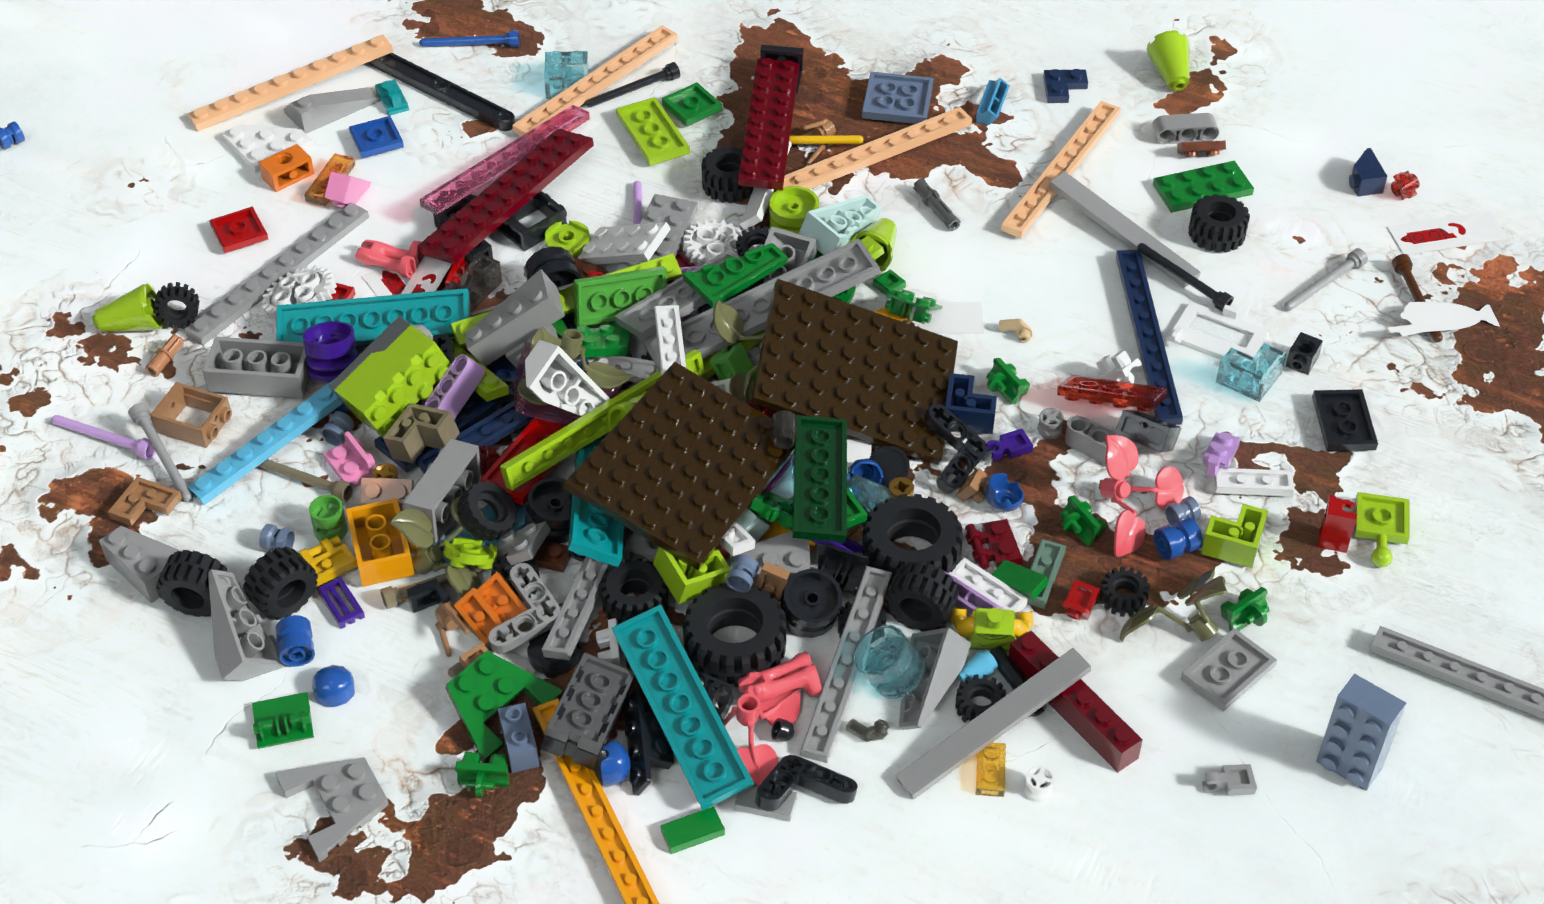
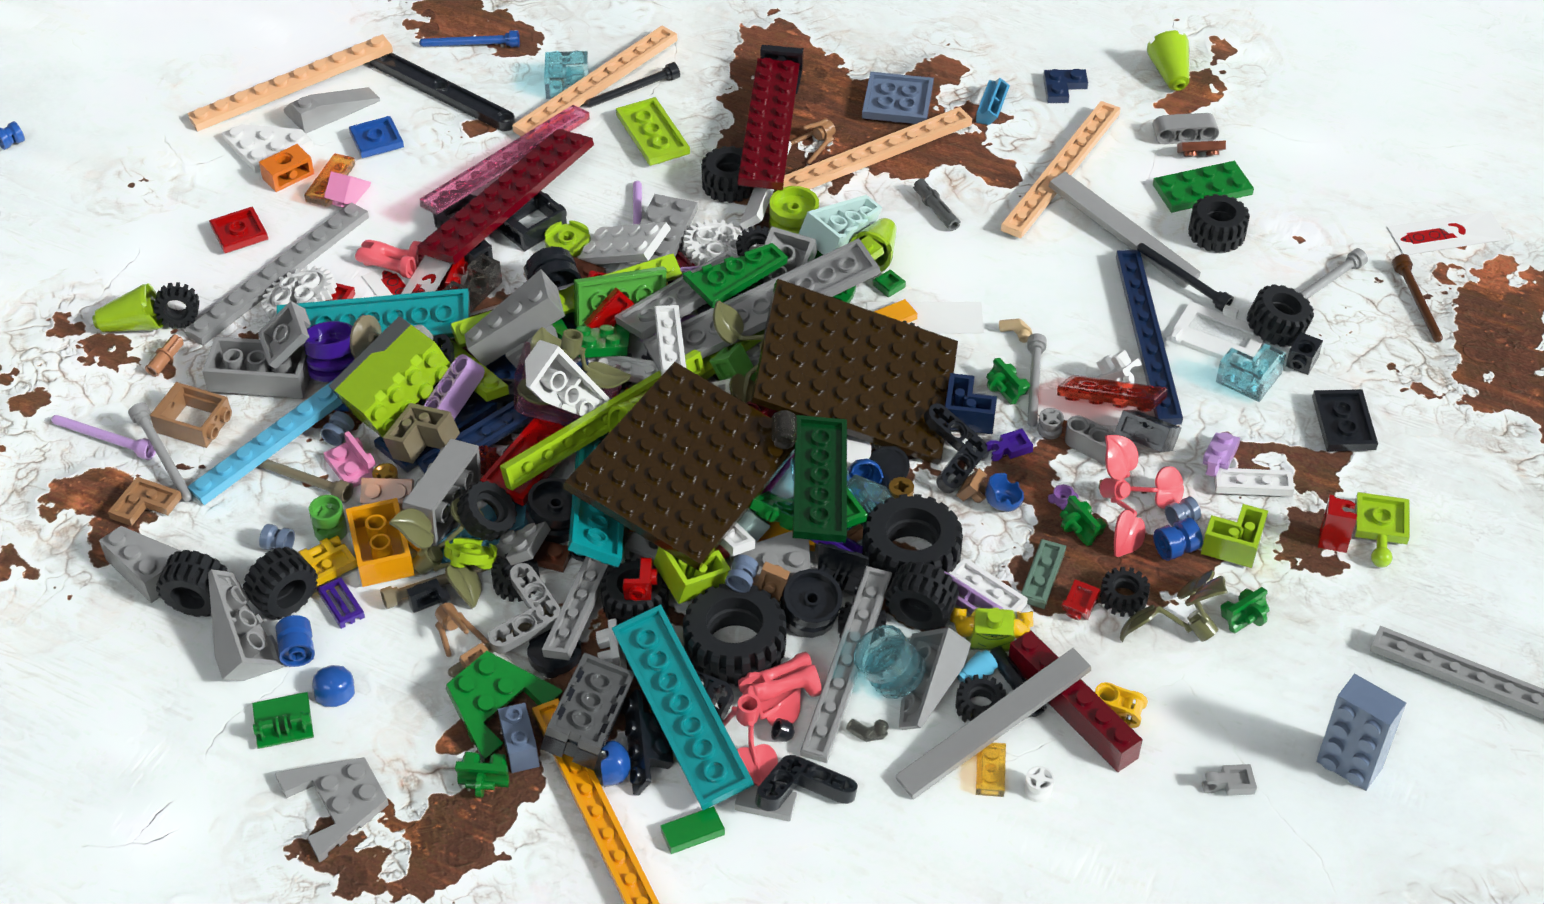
teal plate [375,79,409,116] -> none
orange slope [453,572,528,644] -> none
green plate [662,82,722,127] -> none
yellow piece [790,135,863,144] -> none
green hinge [884,289,943,324] -> none
dark red plate [965,519,1022,570] -> none
green tile [991,560,1049,601] -> none
light grey plate [1181,628,1277,712] -> none
dark blue slope [1349,148,1388,197] -> none
white sticker [1387,302,1500,337] -> none
clear red gear [1391,171,1420,200] -> none
none -> light grey plate [258,301,311,369]
none -> dark tan dish [350,315,382,359]
none -> red tile [584,287,634,328]
none -> red bracket [623,558,658,601]
none -> light grey piece [1027,333,1047,427]
none -> medium lavender plate [1048,484,1079,510]
none -> yellow piece [1095,682,1148,728]
none -> black tyre [1247,284,1314,347]

